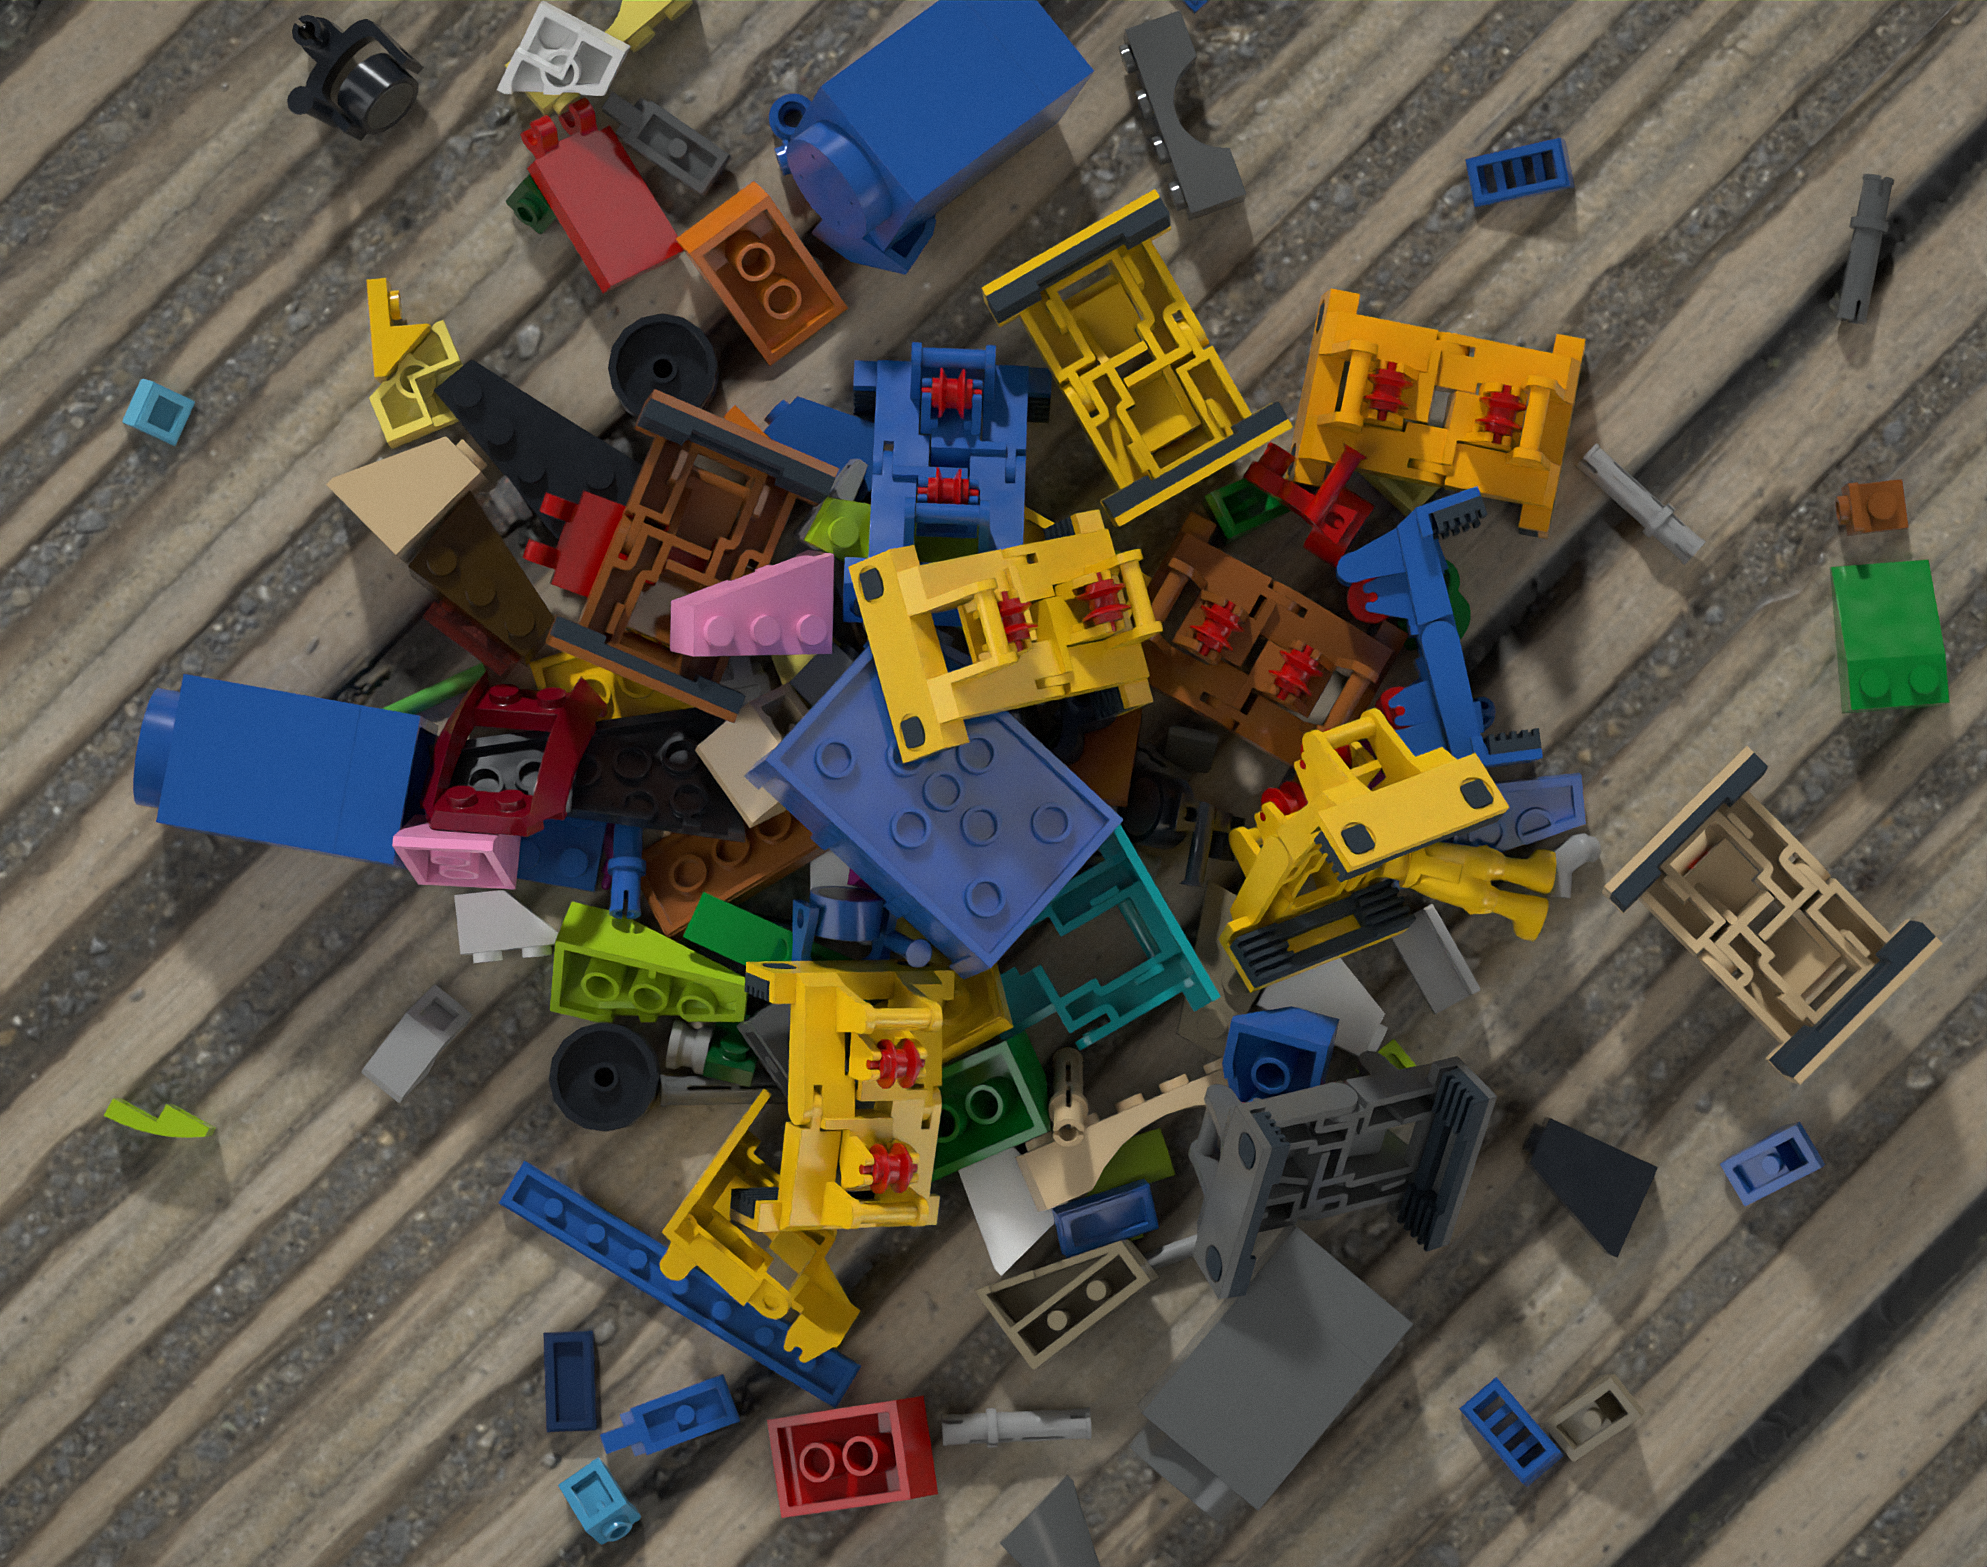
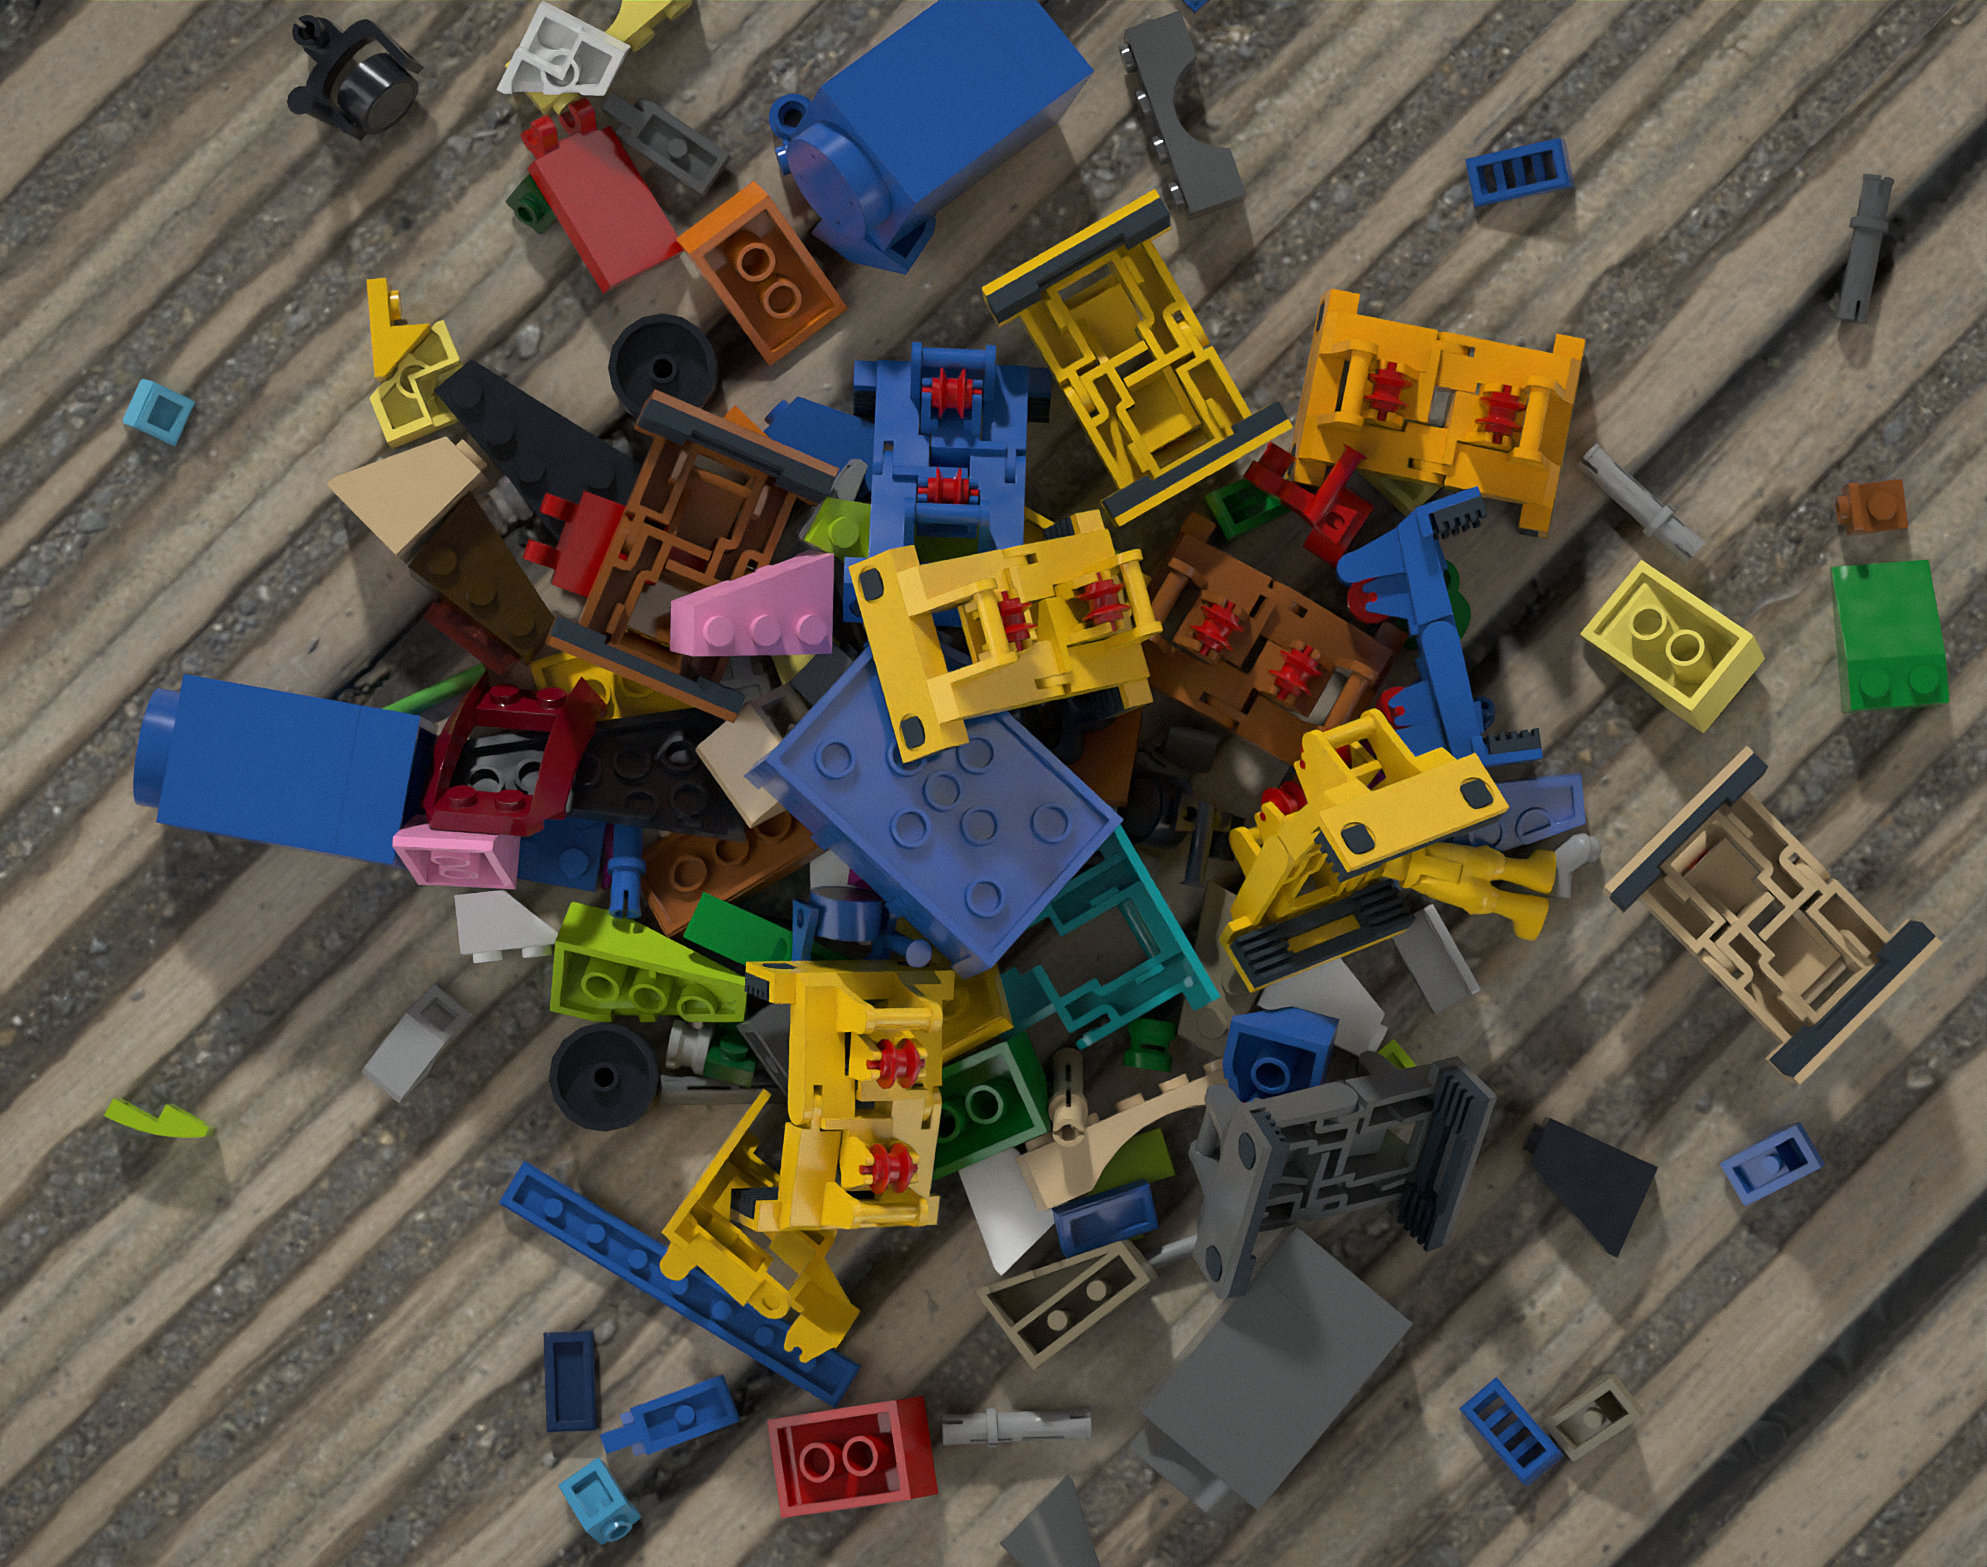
none -> green wheel [1122,1018,1178,1073]
none -> light yellow slope [1580,560,1765,734]

